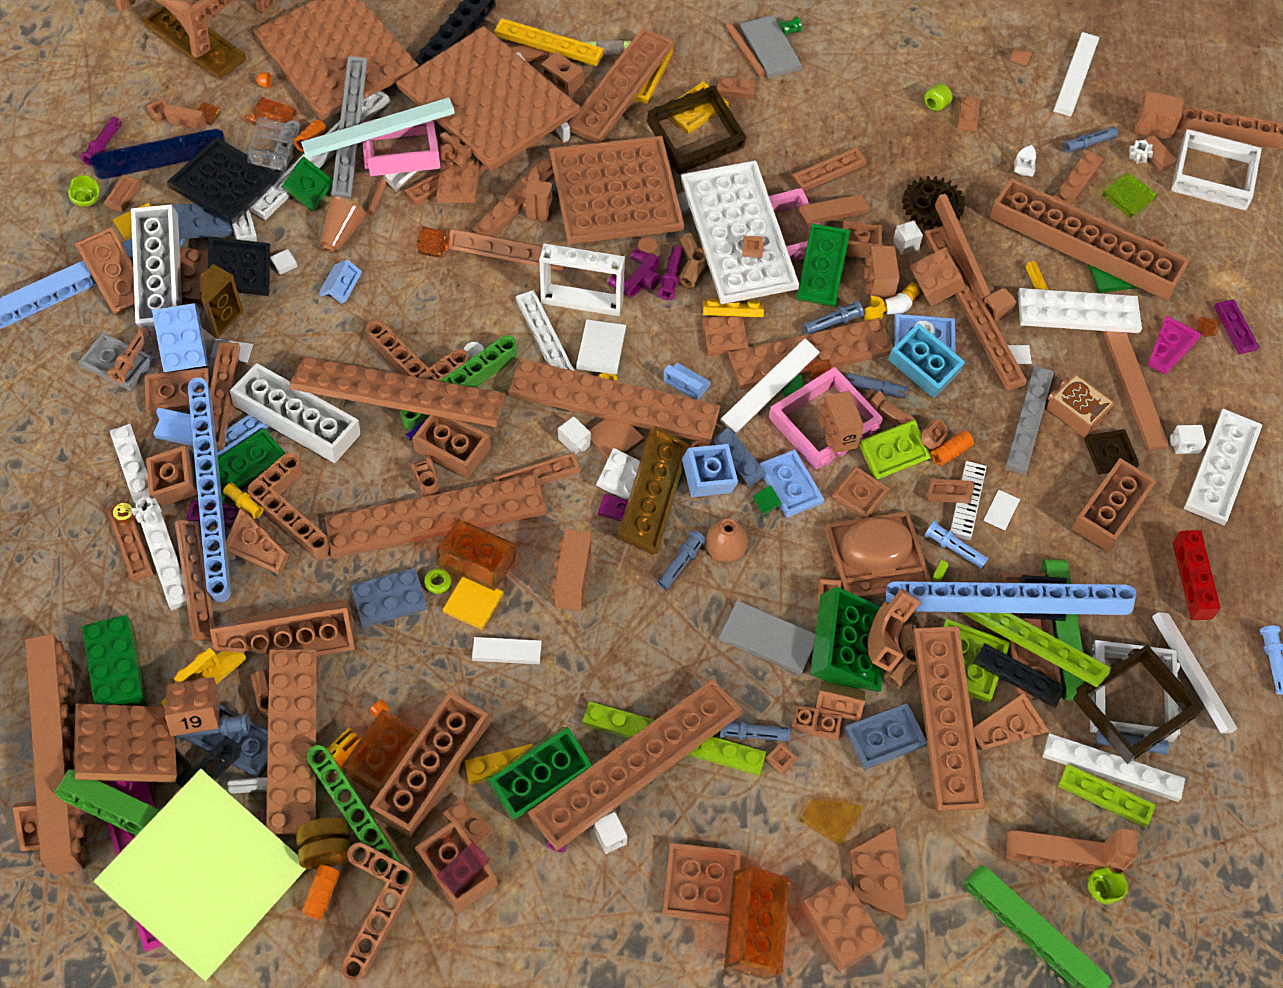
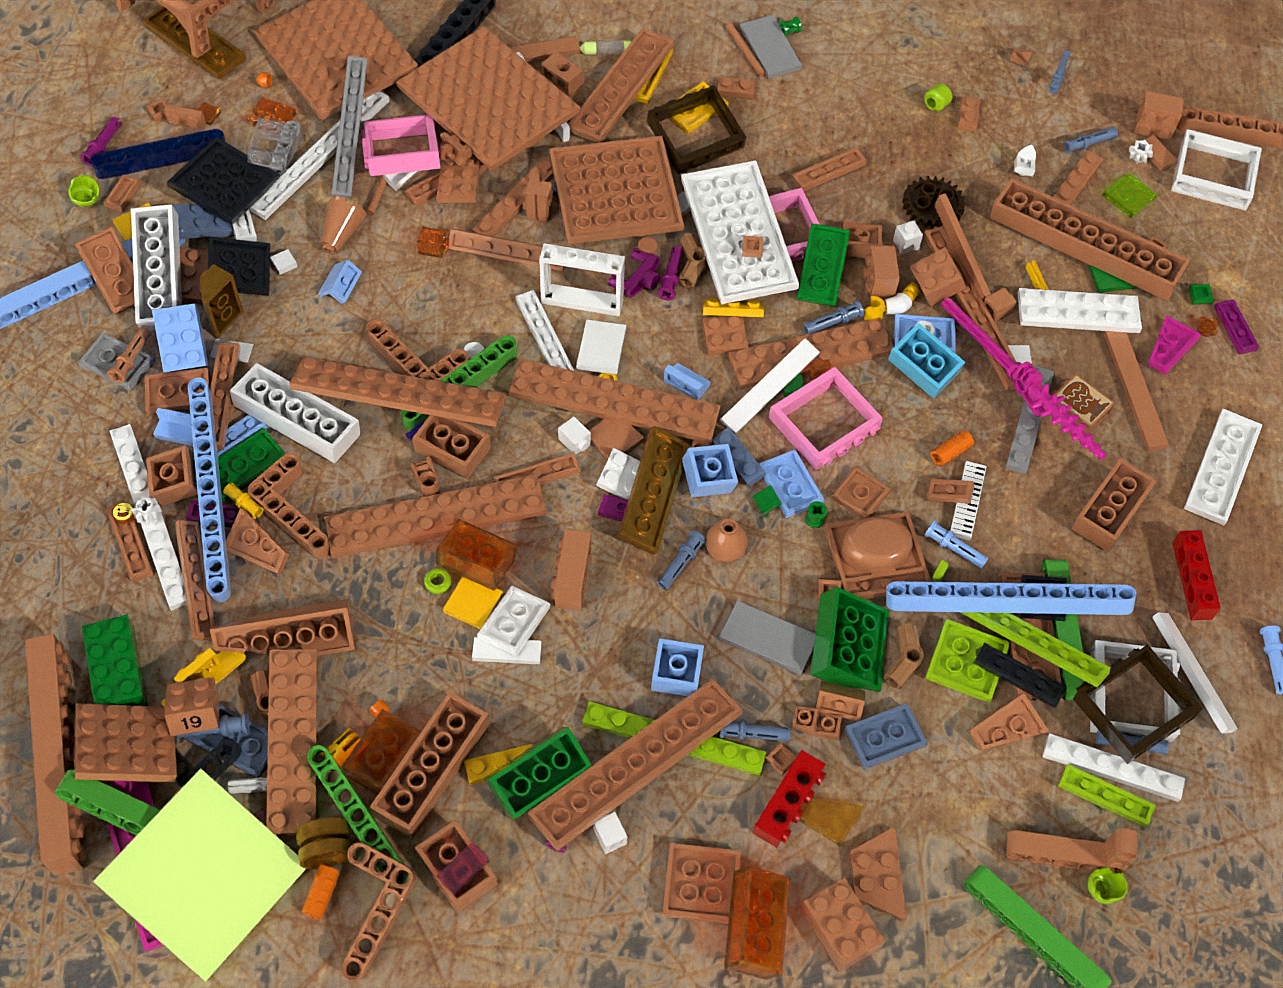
nougat slope [13,801,40,851] -> none
green plate [281,156,333,211] -> none
orange axle [294,119,327,152] -> none
light aqua tile [301,98,455,158] -> none
sand blue plate [351,568,428,628] -> none
nougat plate [443,797,494,848] -> none
yellow plate [494,18,603,66] -> none
nougat tile [799,195,871,224] -> none
nougat brick [819,391,864,453] -> none
sand blue pin [846,372,908,400] -> none
lime tile [859,420,932,480] -> none
nougat piece [863,388,915,426] -> none
nougat arch [868,589,921,672] -> none
nougat plate [912,626,985,812] -> none
nougat plate [921,418,948,449] -> none
white sticker [983,490,1020,530] -> none
white tile [1053,32,1099,117] -> none
dark brown tile [1084,429,1139,475] -> none
white brick [1170,425,1206,454] -> none
none -> white tile [477,586,550,657]
none -> light blue brick [651,638,704,696]
none -> red brick [753,749,826,848]
none -> green bush [806,501,827,528]
none -> dark pink piece [941,297,1107,460]
none -> sand blue piece [1049,50,1071,94]
none -> green tile [1188,284,1214,305]

